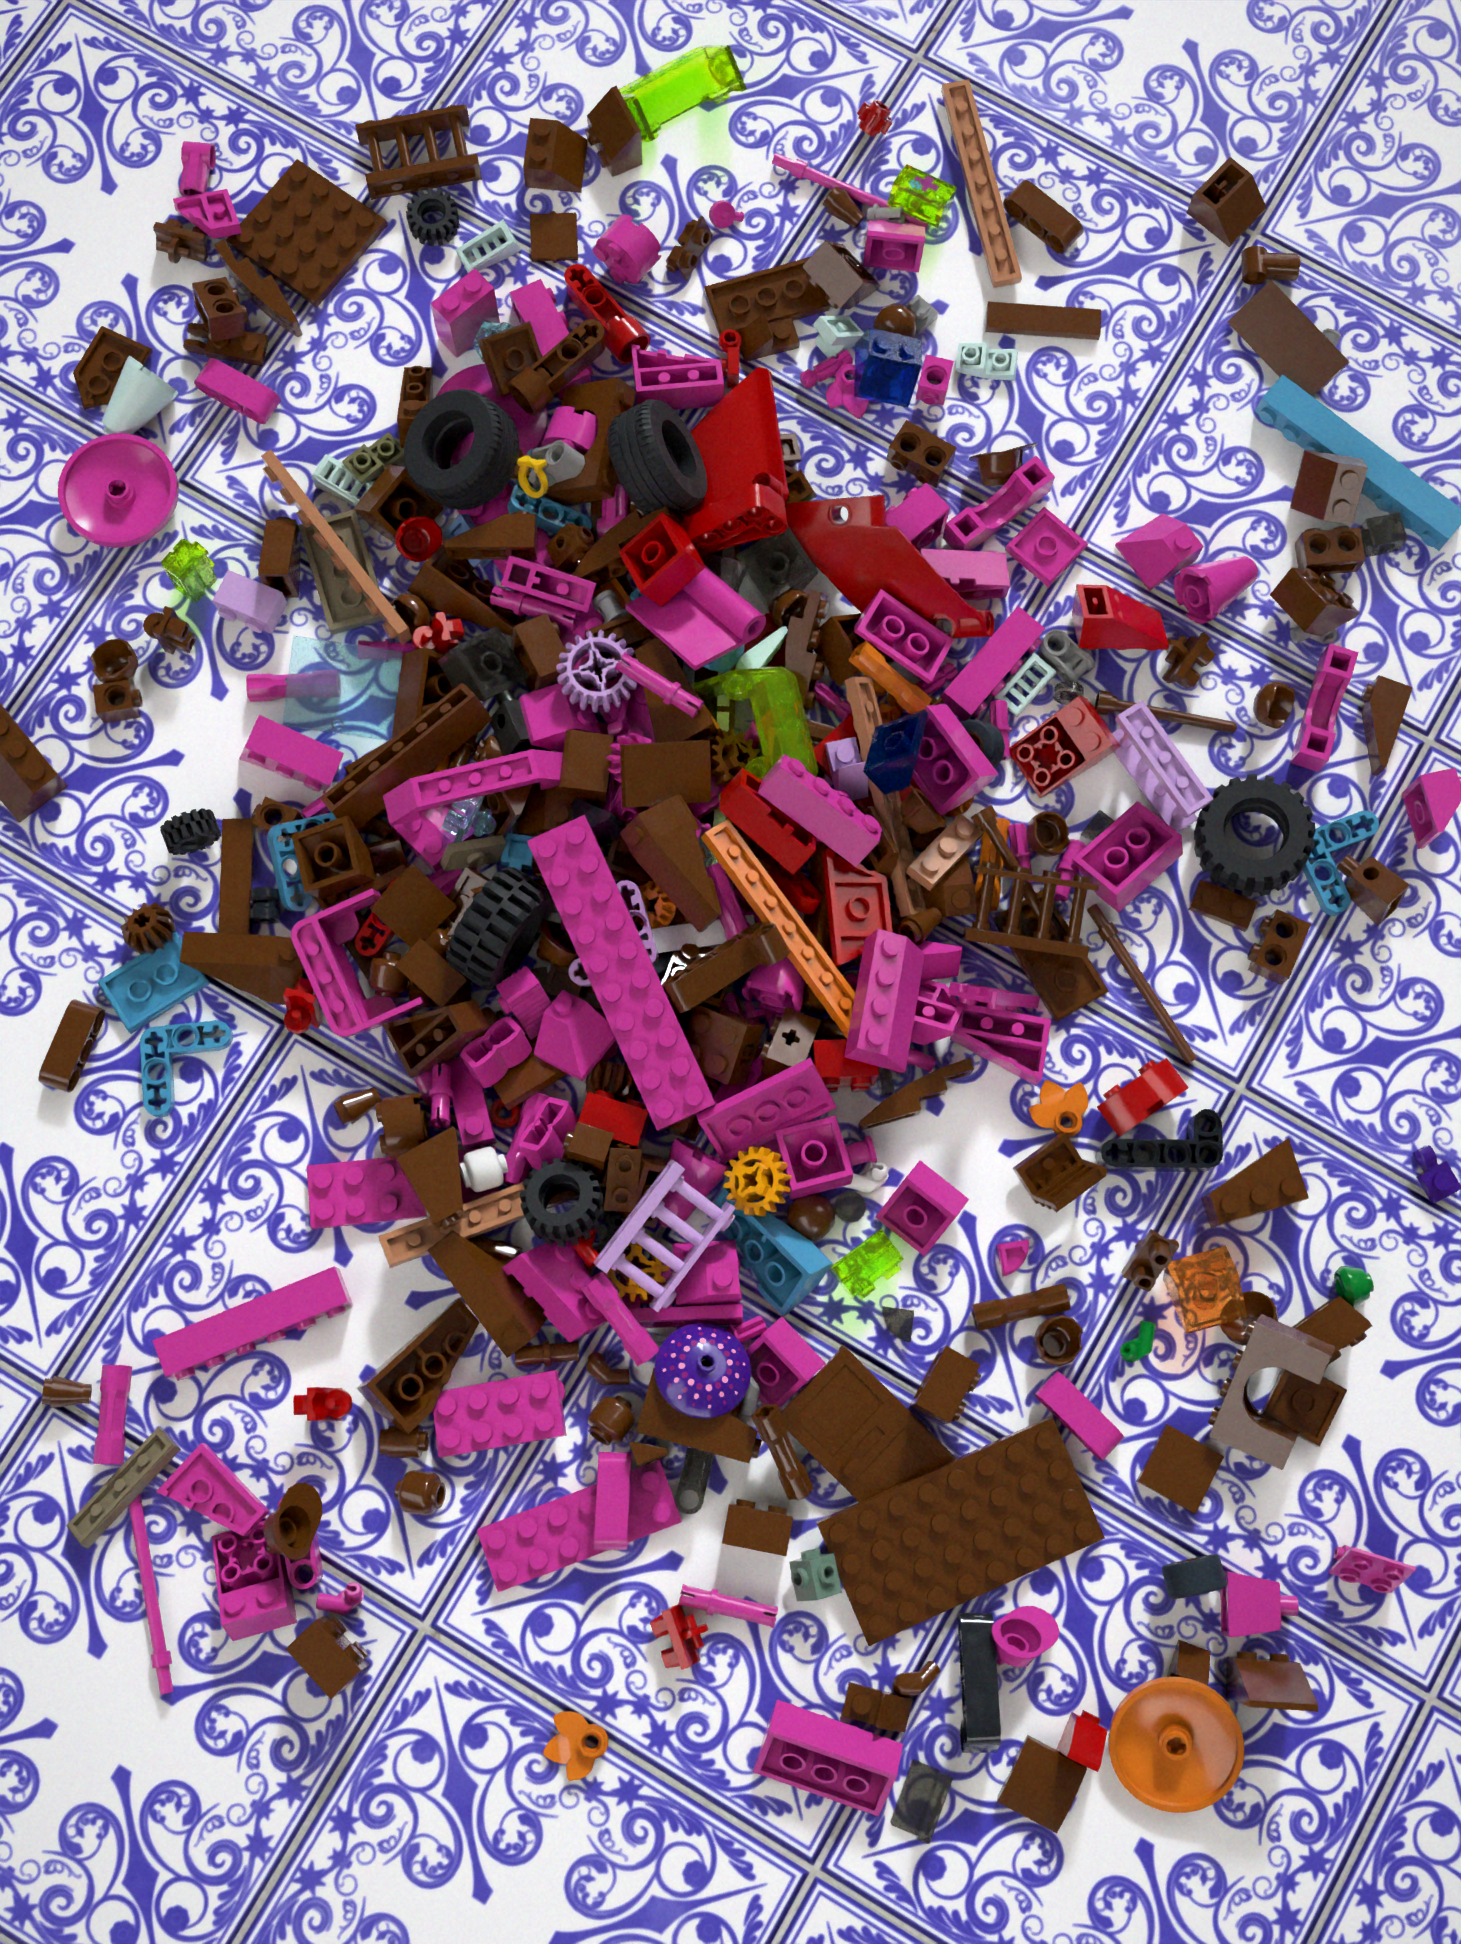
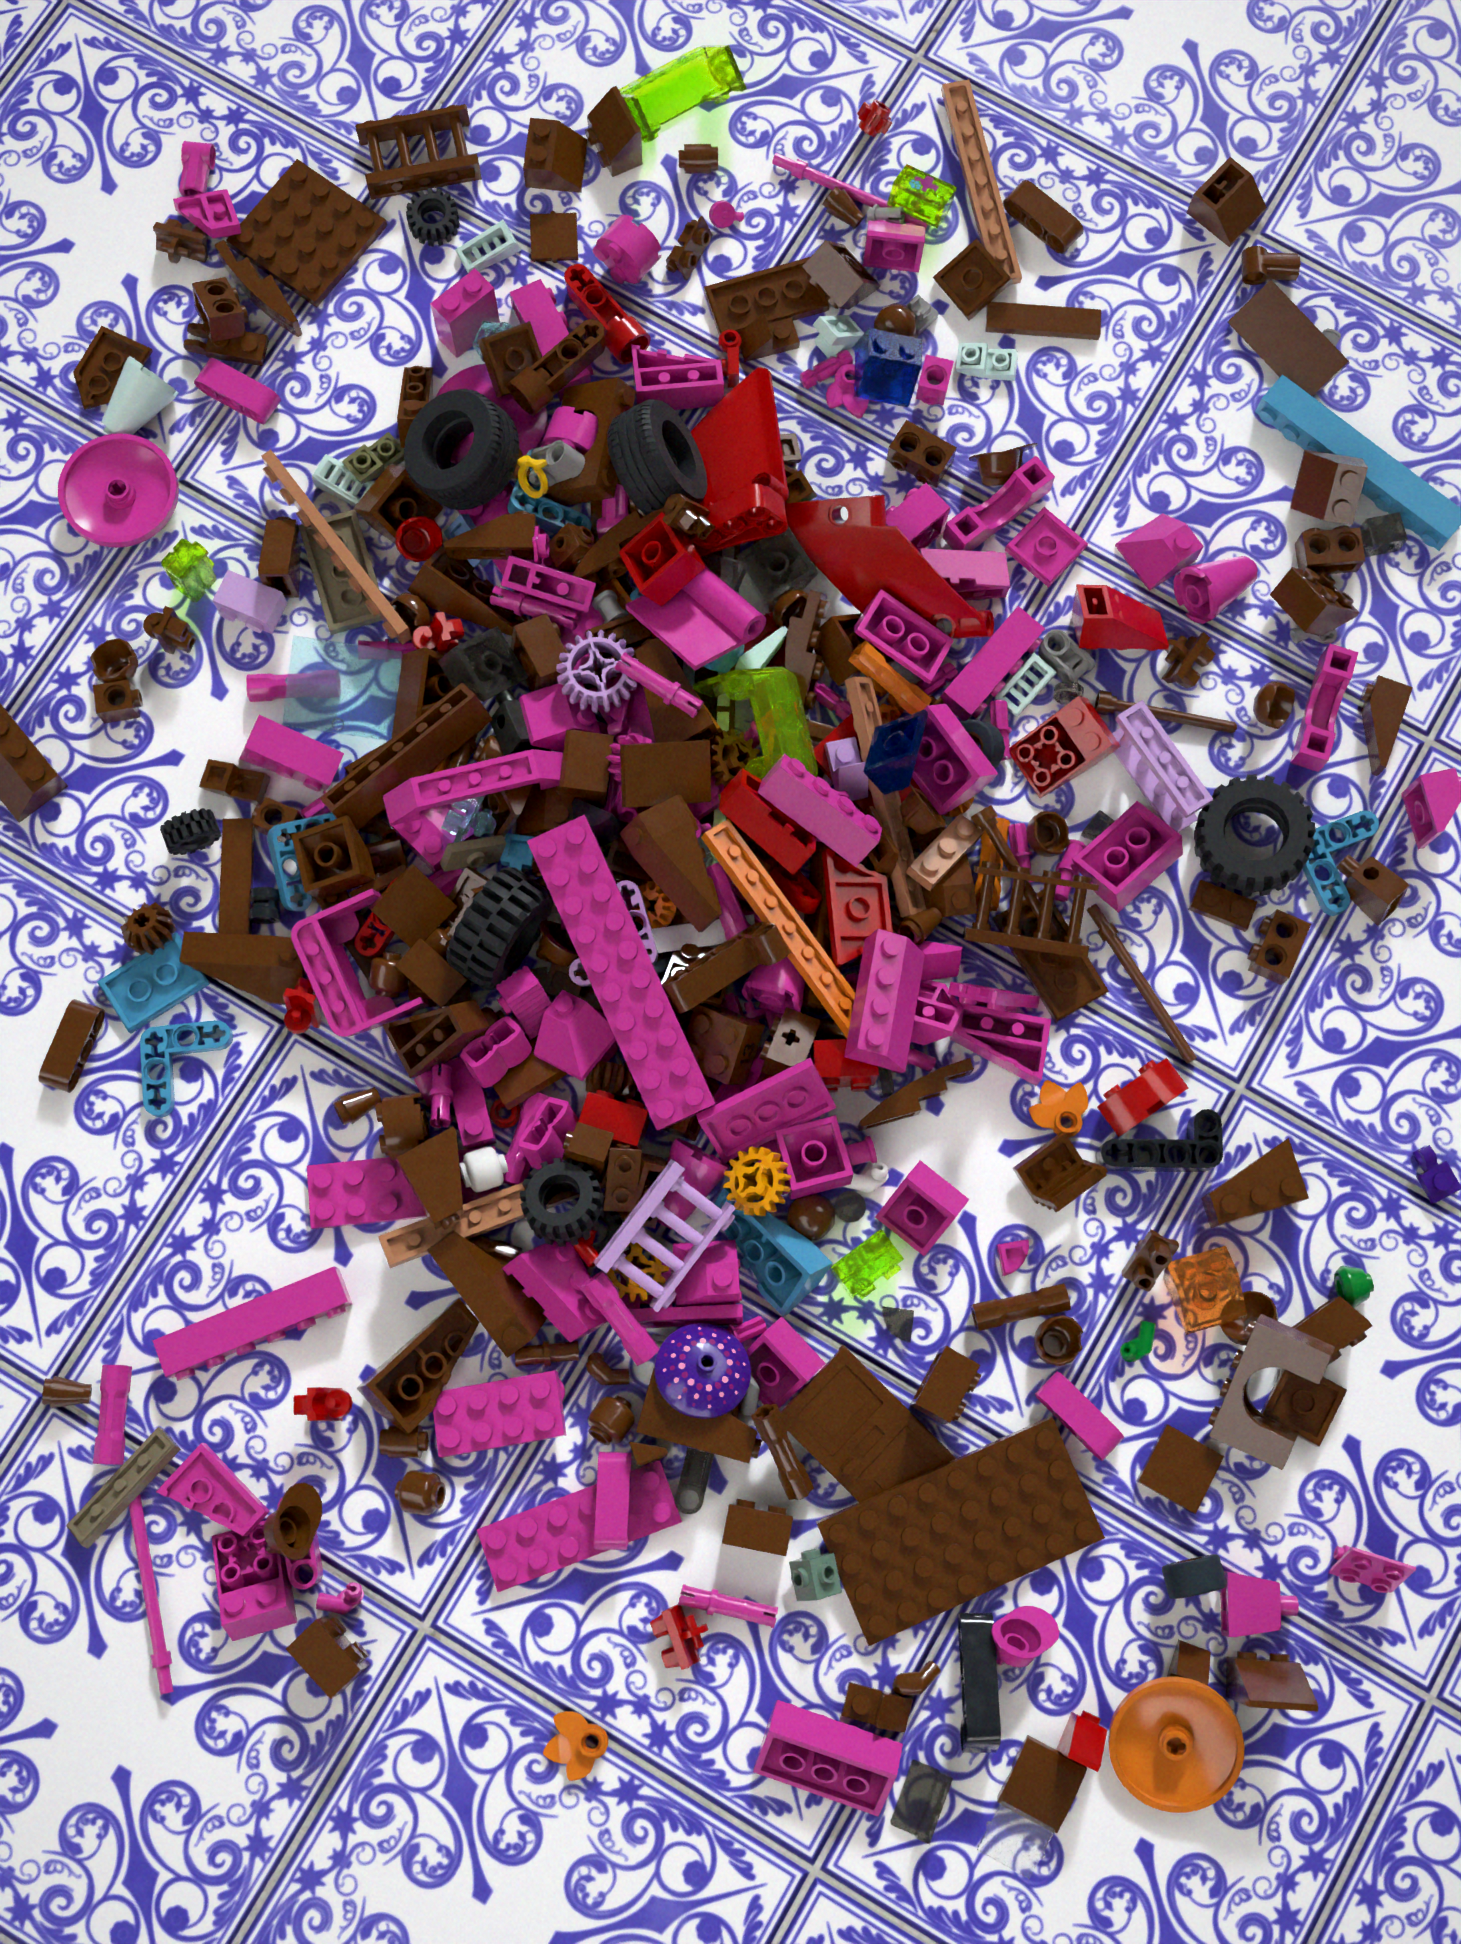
none -> reddish brown slope [199,759,271,804]
none -> dark pink plate [532,525,549,564]
none -> reddish brown hips [662,494,715,540]
none -> reddish brown brick [678,143,718,174]
none -> reddish brown tile [933,238,1013,321]
none -> clear piece [977,1801,1055,1879]

